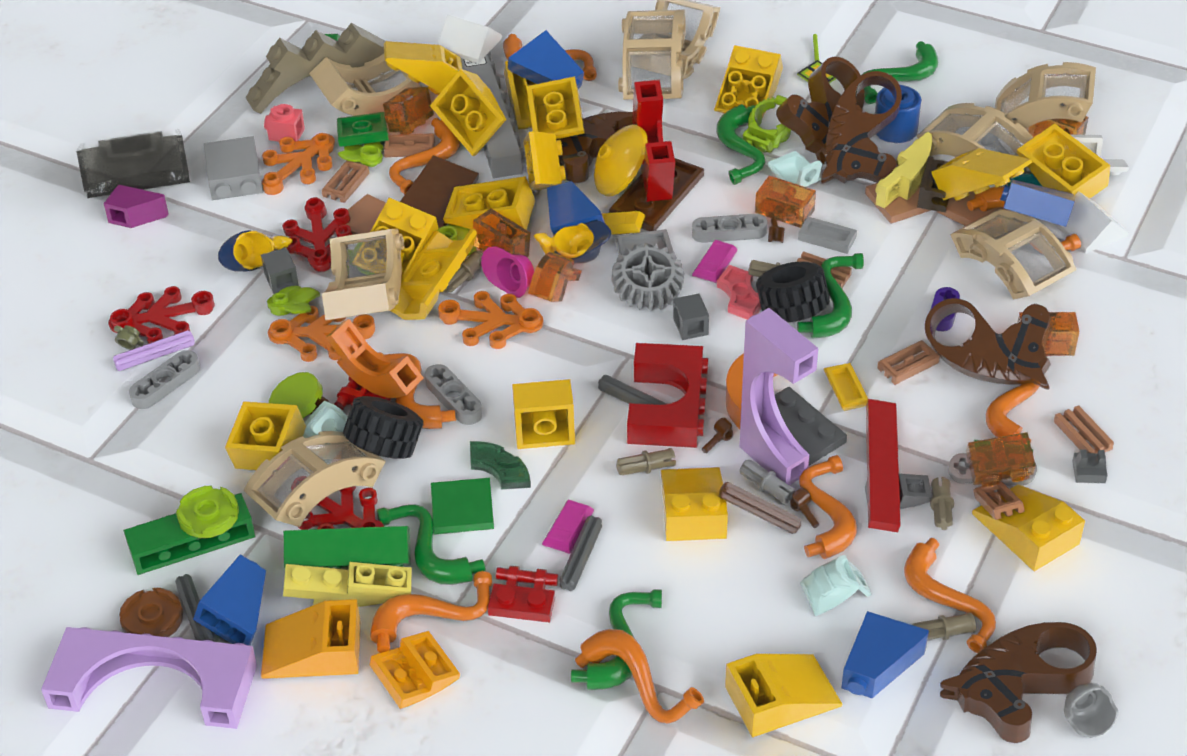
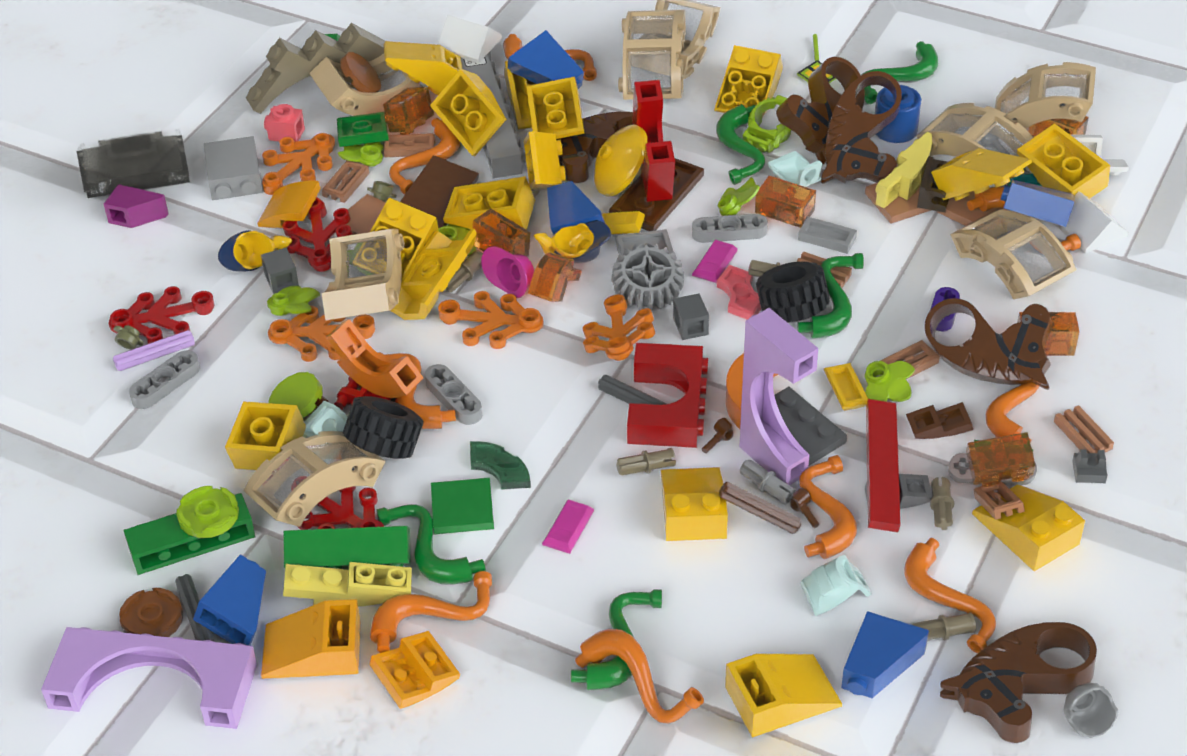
red plate [488,566,559,623] -> none
yellow brick [512,379,575,449] -> none
dark grey axle [559,515,602,591] -> none
reddish brown hand [768,218,785,243] -> none
none -> light orange slope [257,181,321,228]
none -> dark orange tile [340,52,381,93]
none -> olive plate [367,181,397,201]
none -> orange plant [582,294,655,361]
none -> lime plate [717,177,760,216]
none -> lime plate [865,361,915,402]
none -> reddish brown slope [906,402,974,439]

